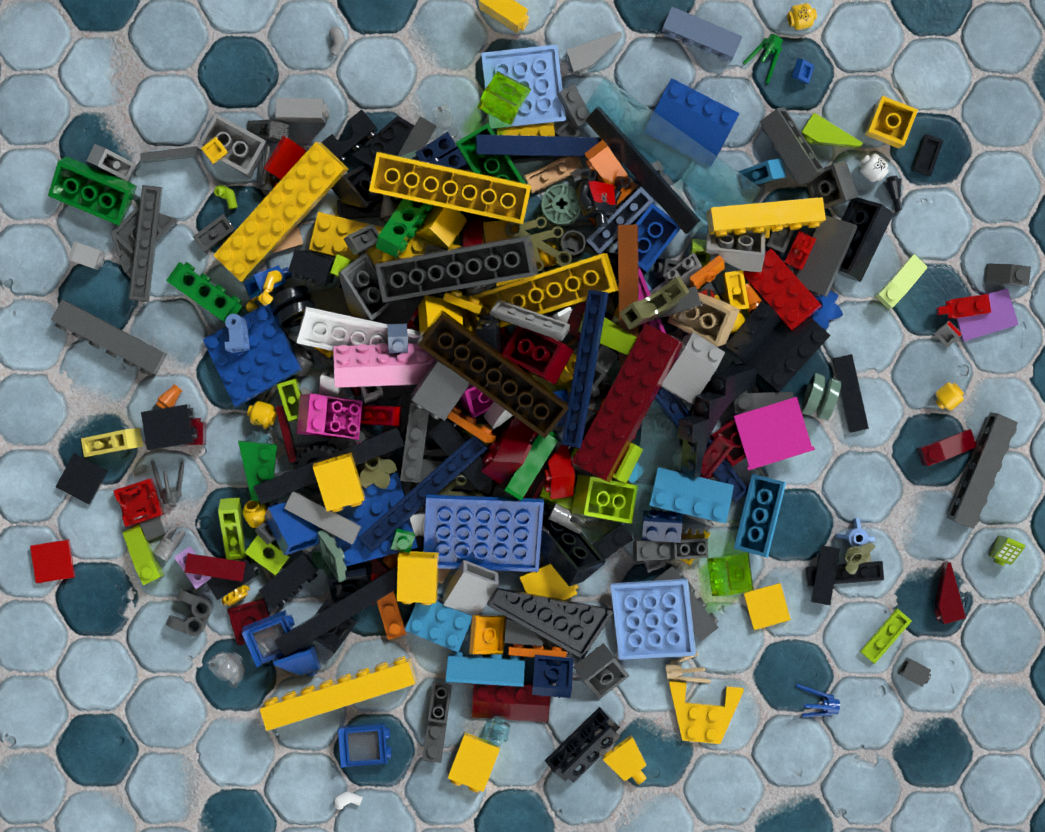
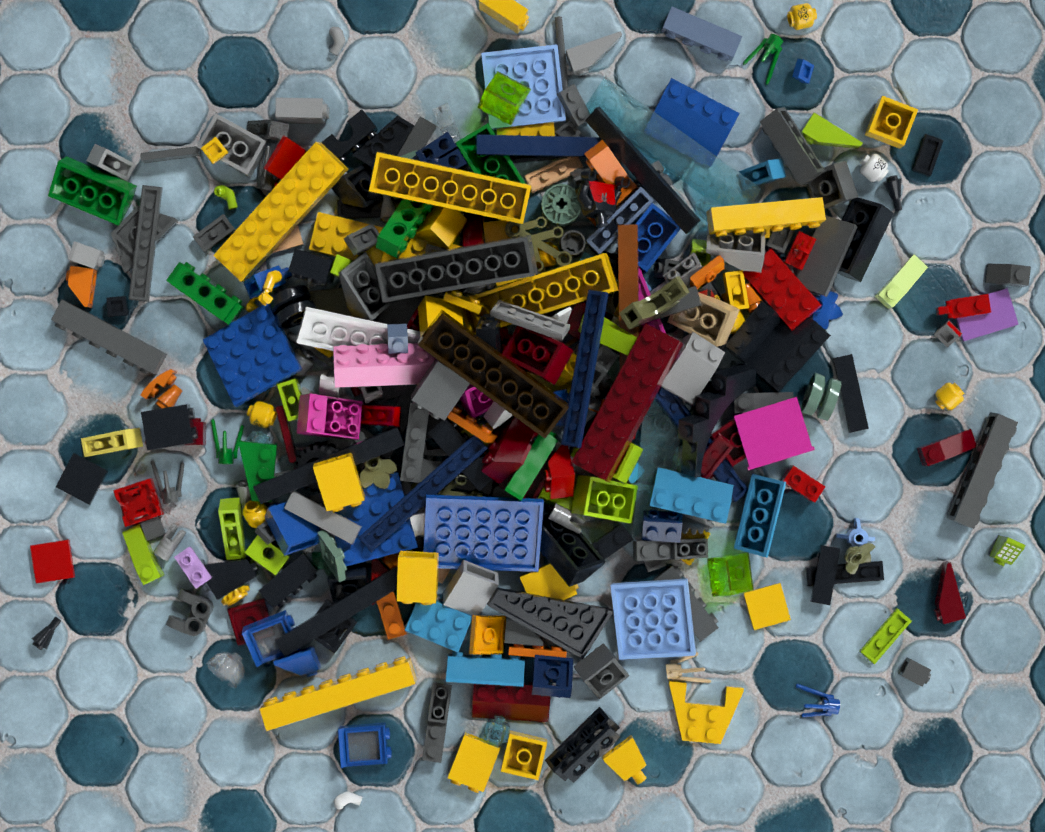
dark red tile [184,553,246,582] -> none
medium blue leg [225,314,250,353] -> none
green plate [391,528,415,553] -> none
none -> black cone [31,616,62,650]
none -> orange slope [66,266,97,308]
none -> black plate [106,296,129,317]
none -> orange slope [140,369,177,399]
none -> green plant [211,419,244,464]
none -> light grey cone [236,480,251,516]
none -> yellow brick [501,730,547,780]
none -> dark grey bar [555,16,568,90]
none -> red brick [780,465,826,503]

